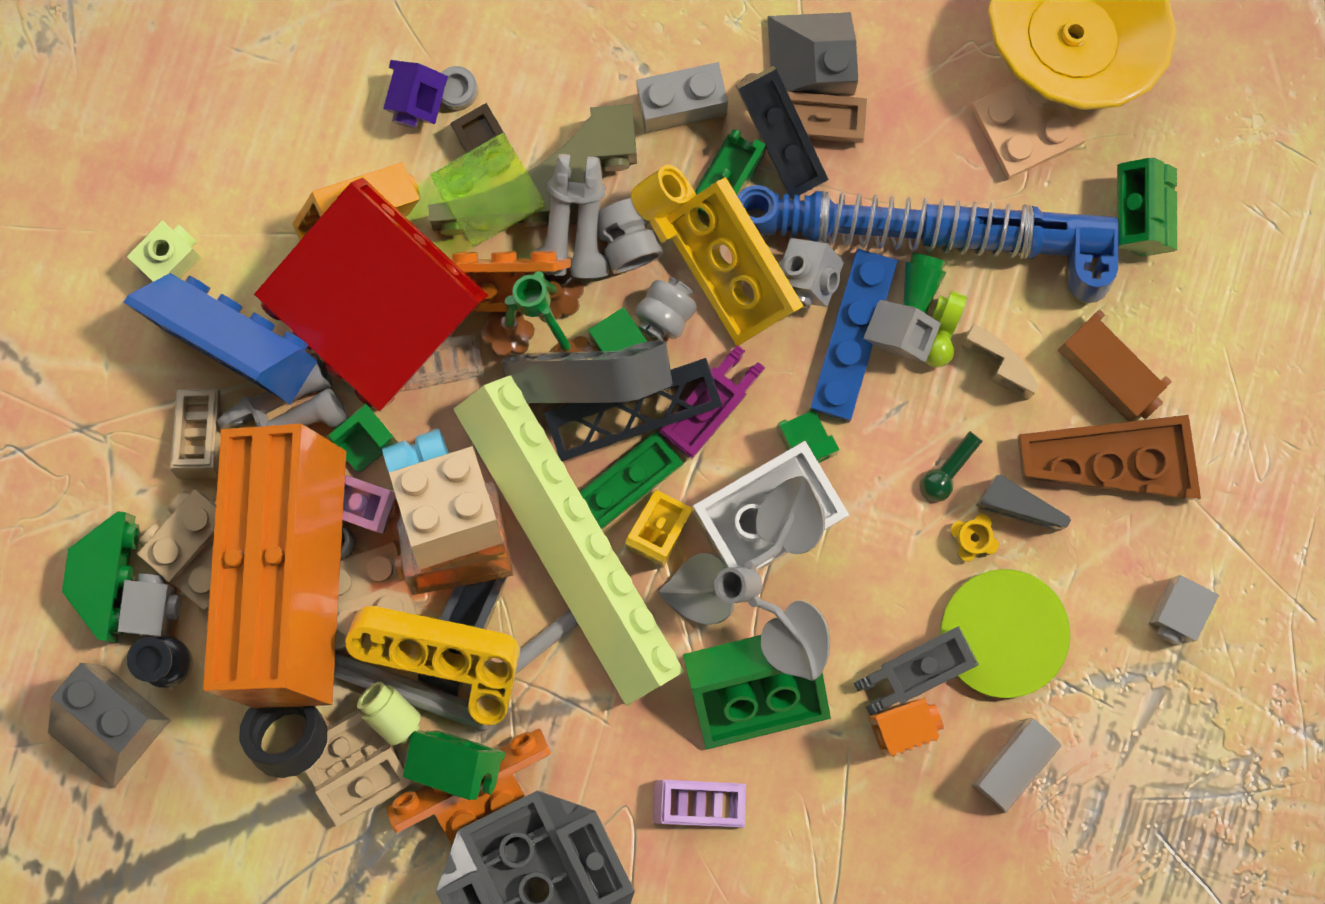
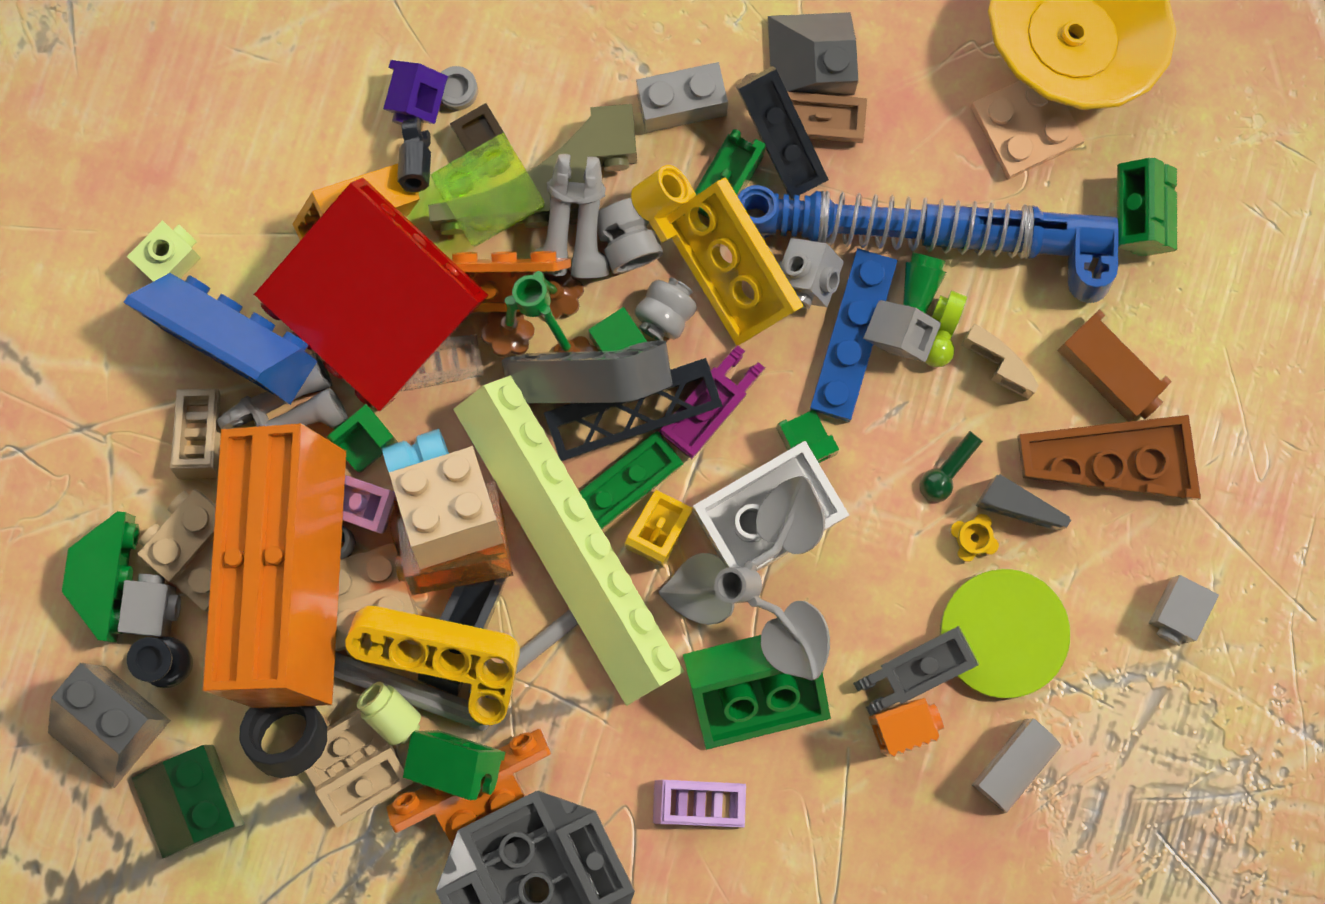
none -> dark green slope [132,745,245,859]
none -> black bar [397,117,431,193]

